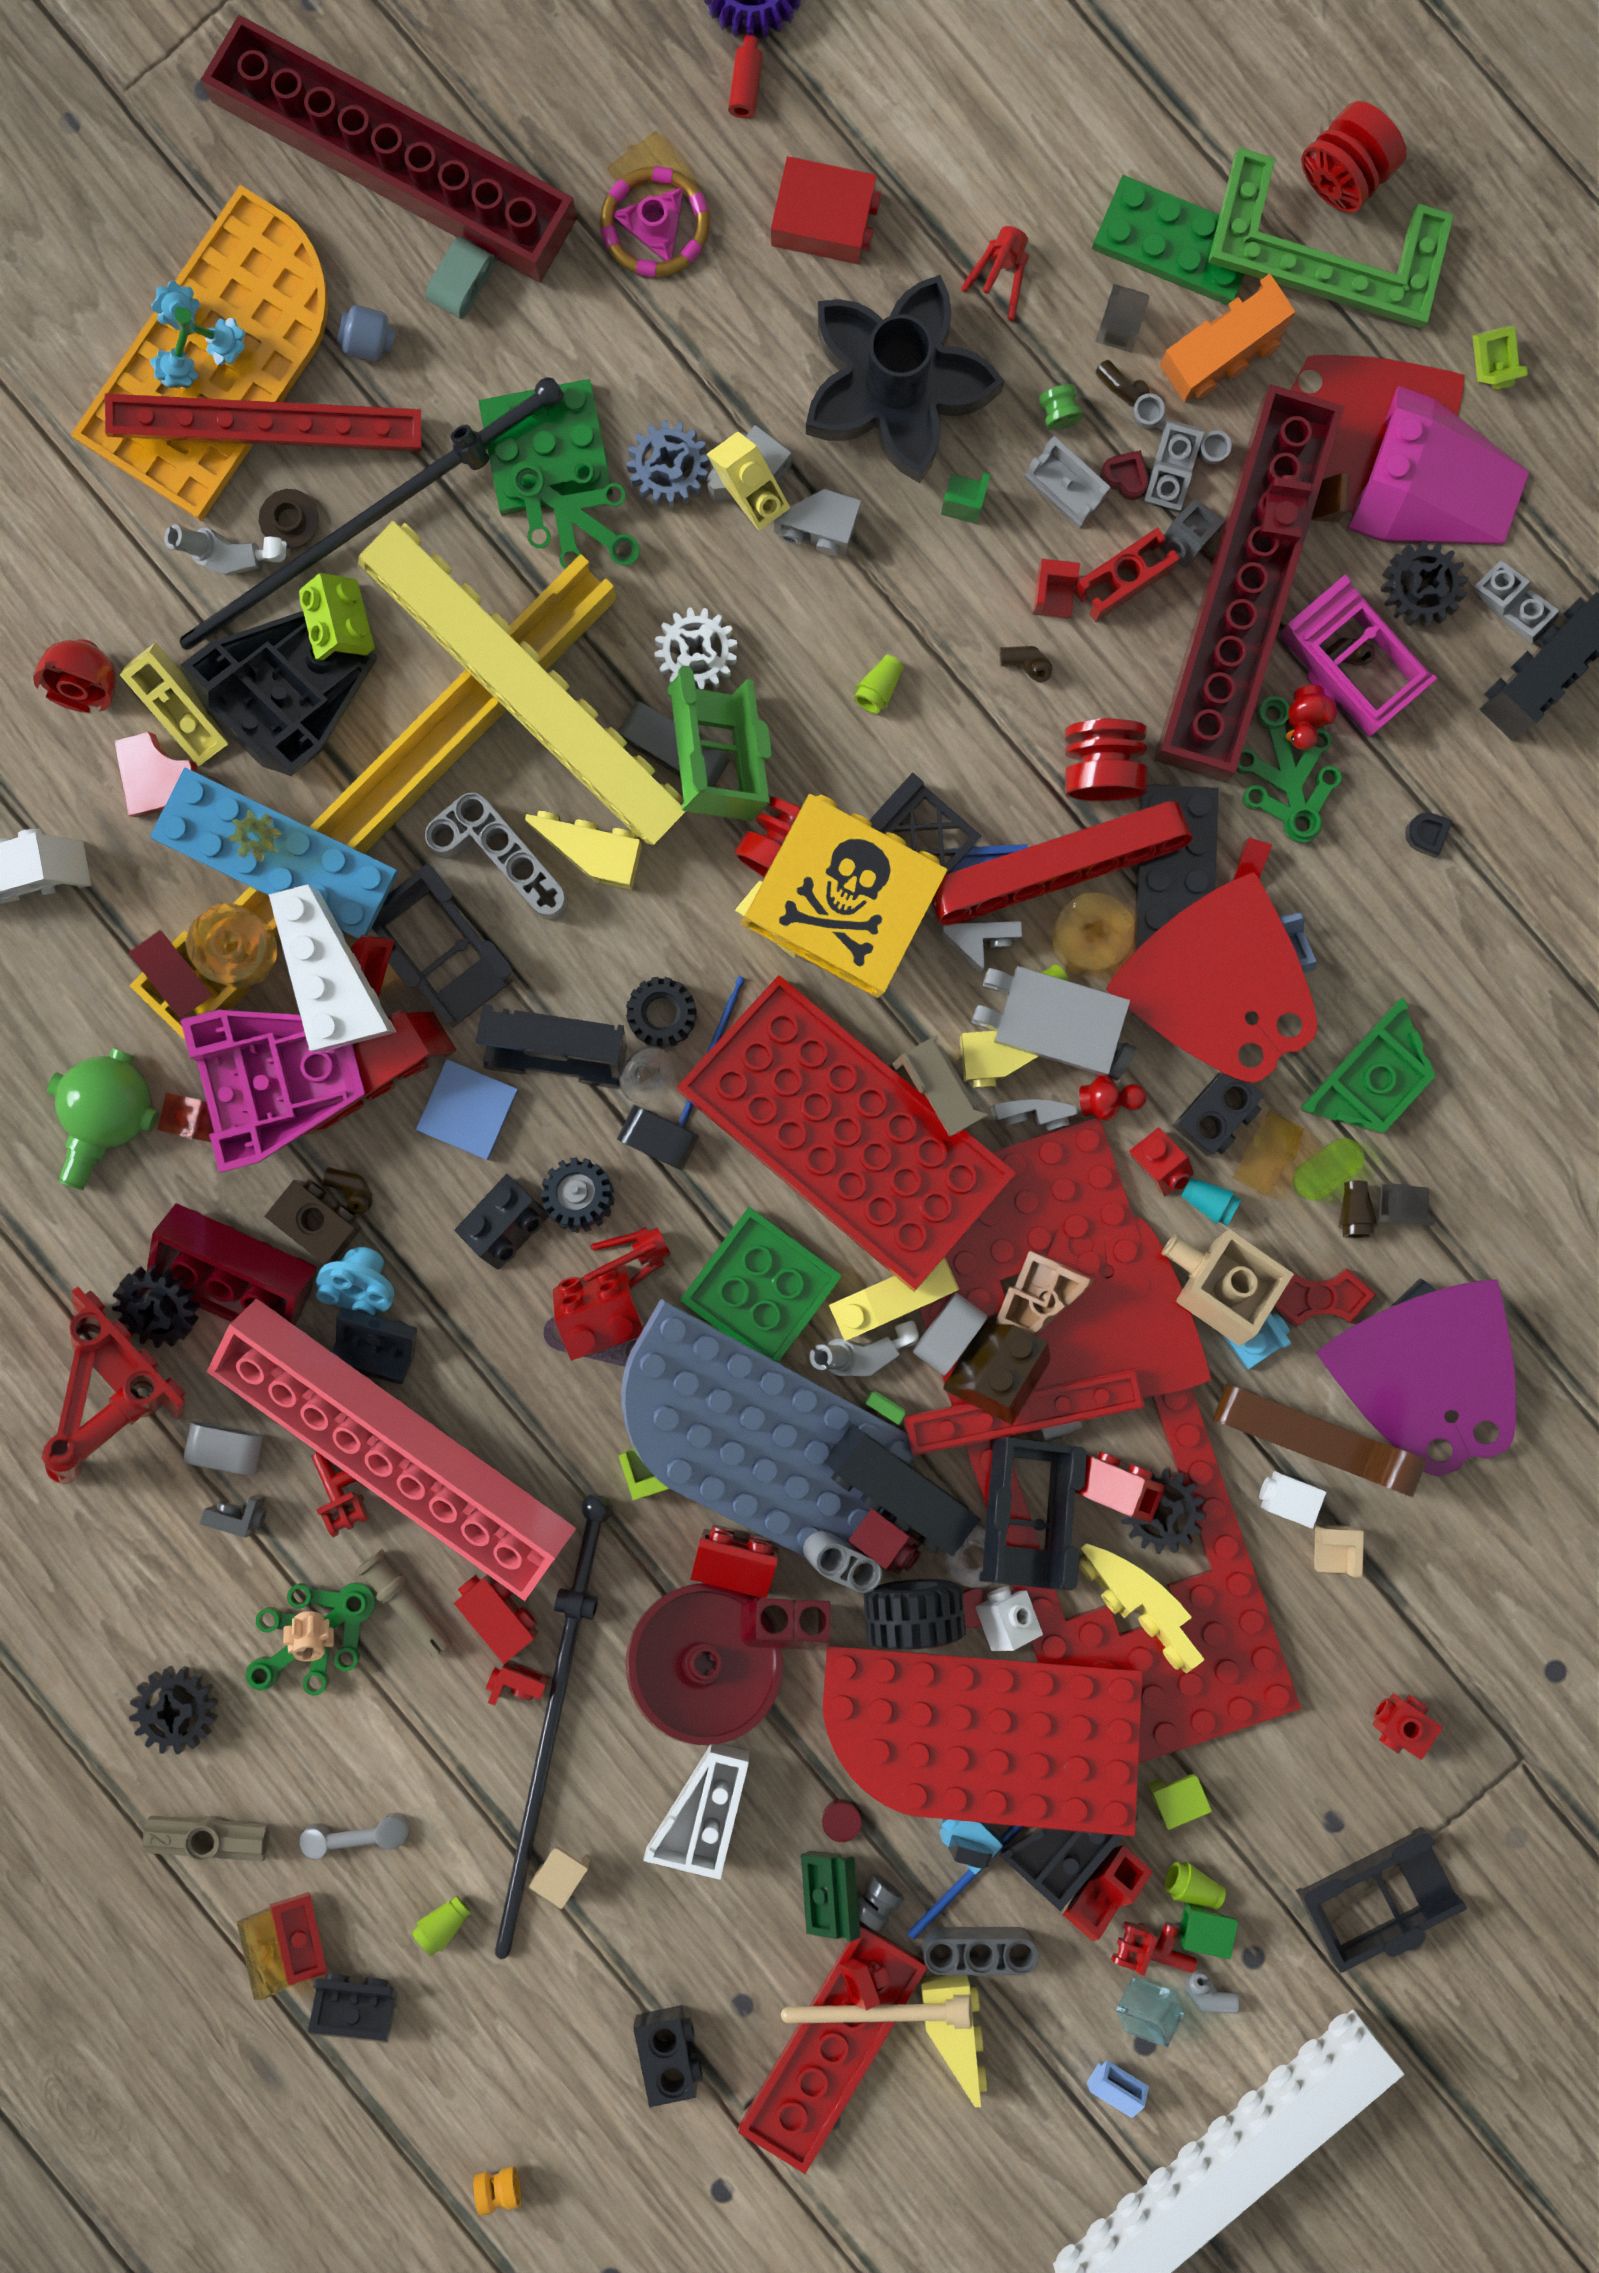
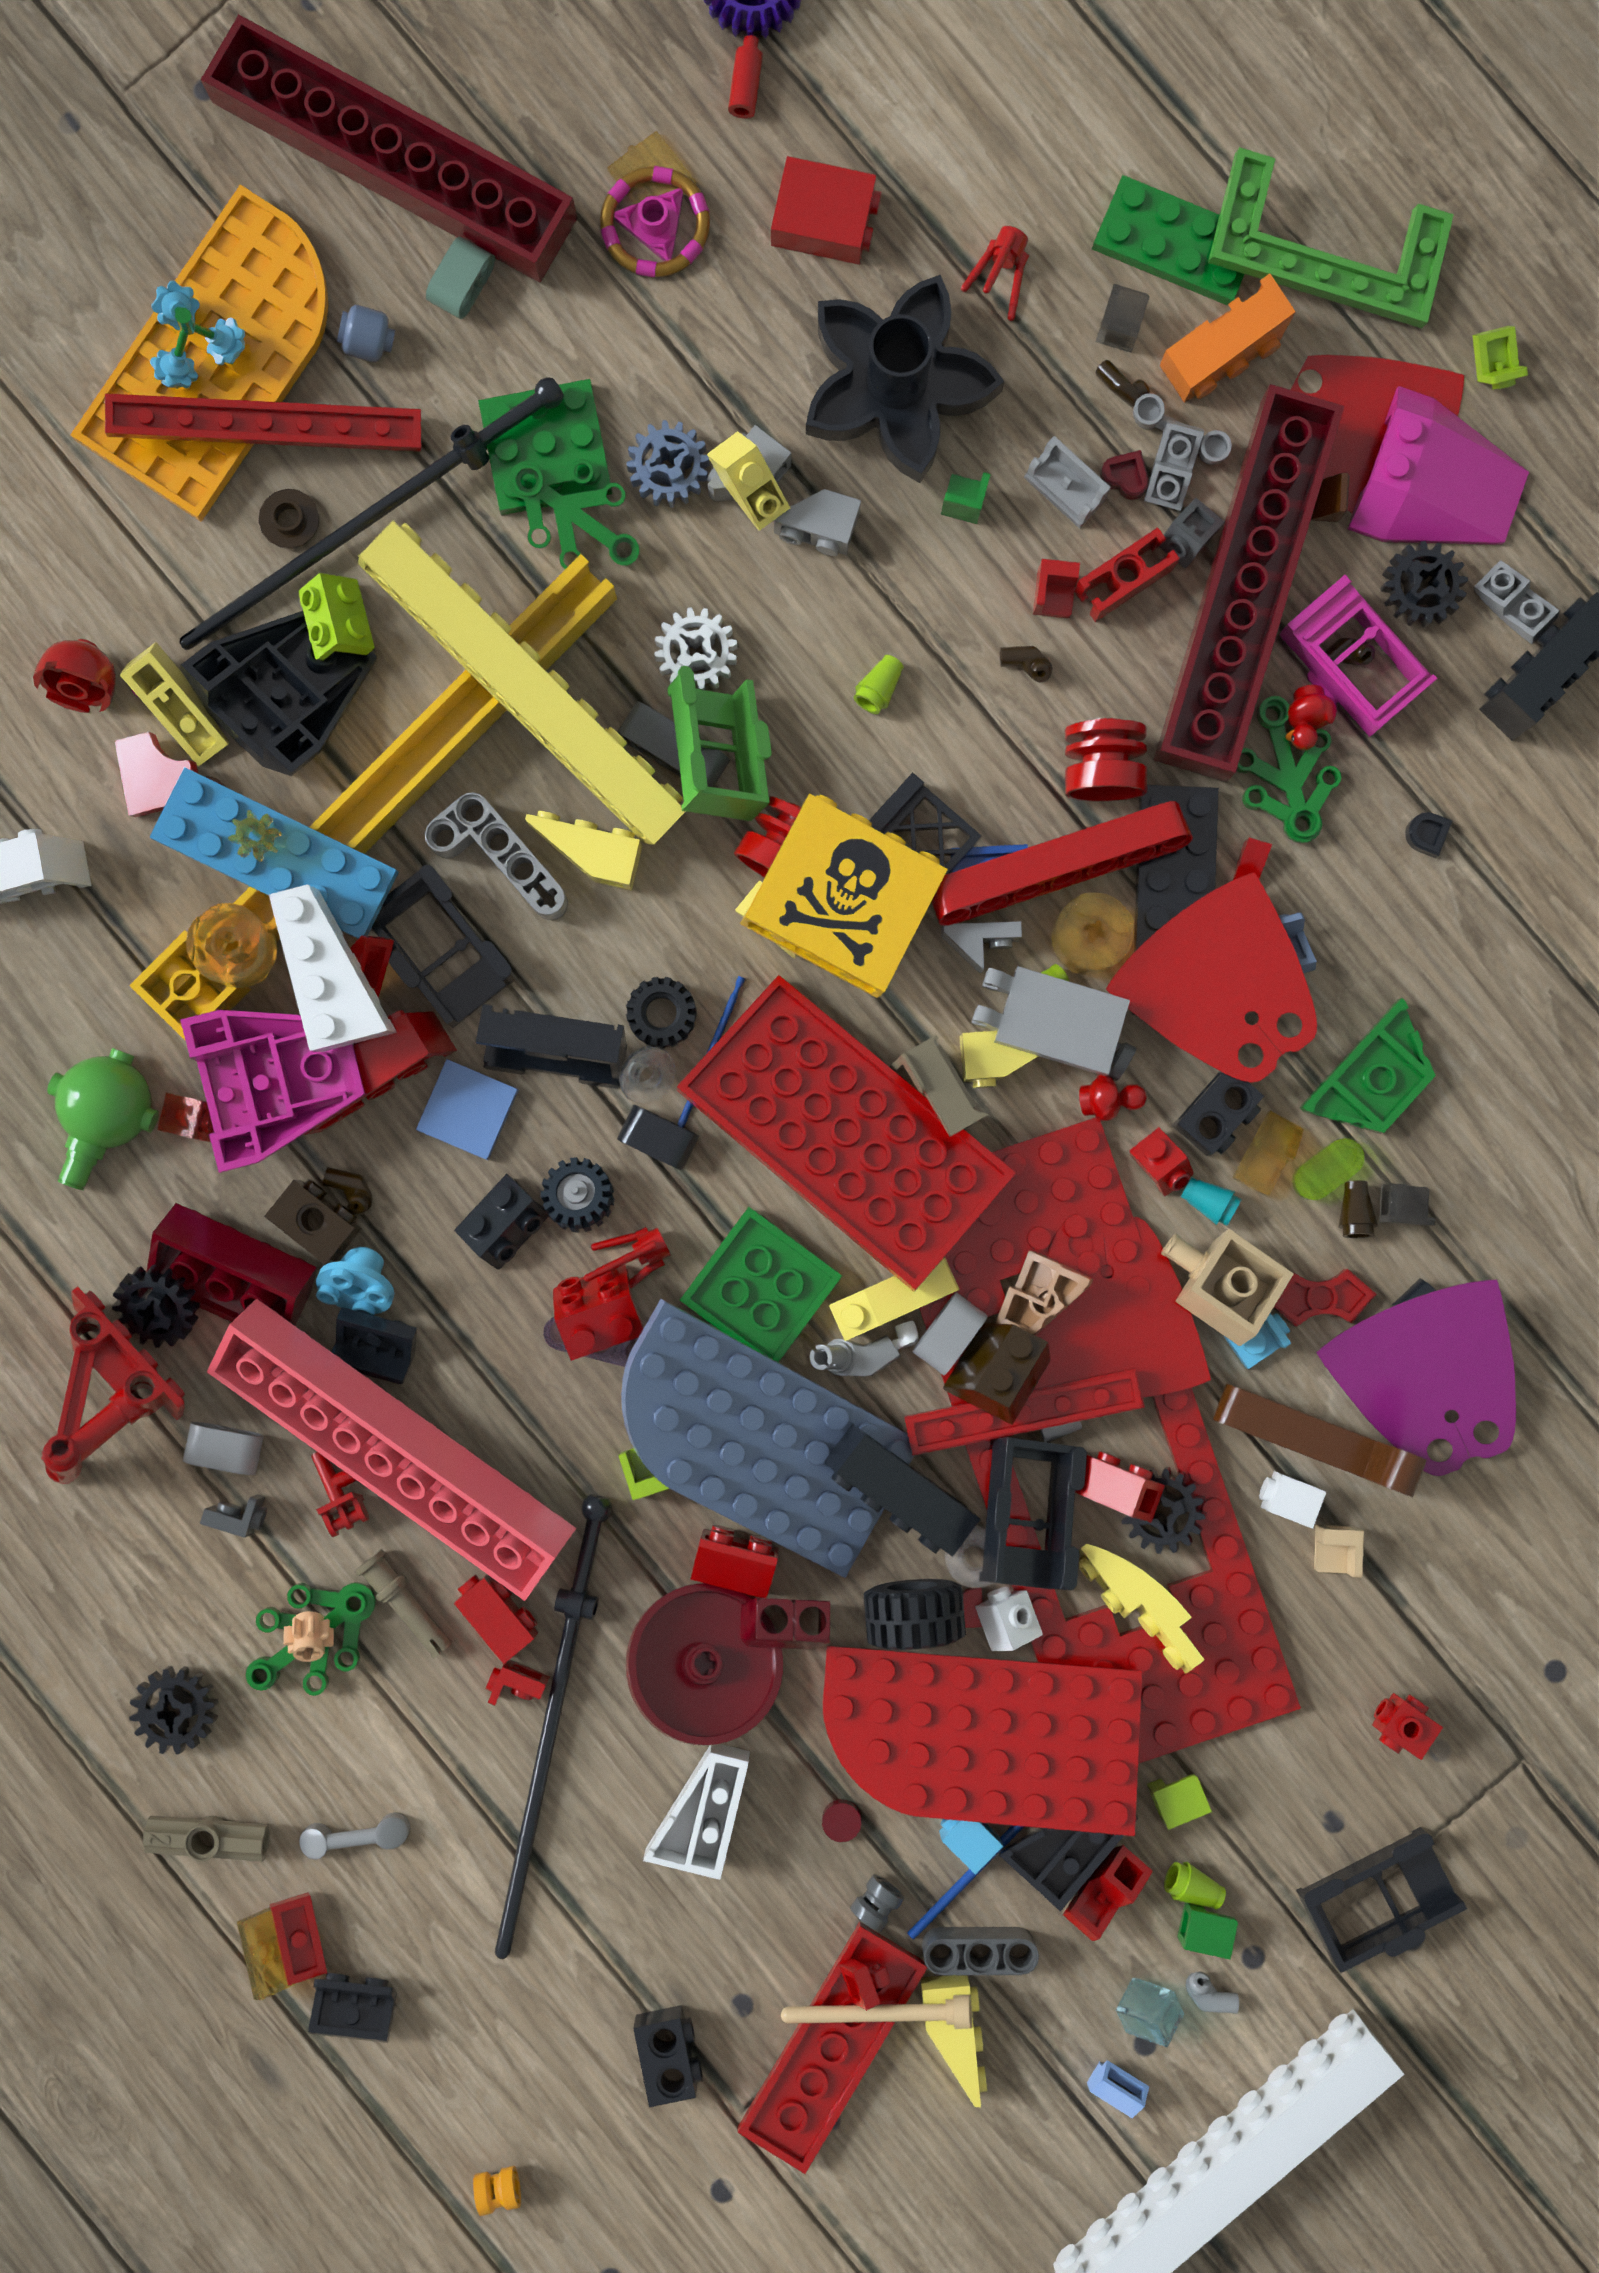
dark red slope [128,929,212,1019] -> none
light grey arm [164,524,287,575] -> none
lime cone [411,1895,472,1956] -> none
tan panel [529,1847,591,1909] -> none
dark green plate [801,1851,861,1942] -> none
light grey beam [803,1531,882,1593] -> none
dark red slope [848,1508,922,1574] -> none
bright green tile [865,1389,906,1425] -> none
black tile [948,1835,993,1869] -> none
light grey slope [991,1099,1078,1131] -> none
bright green wheel [1038,384,1084,430] -> none
red arm [1111,1921,1197,1976] -> none
dark red bracket [1259,475,1313,542] -> none
red wheel [1301,101,1407,213] -> none

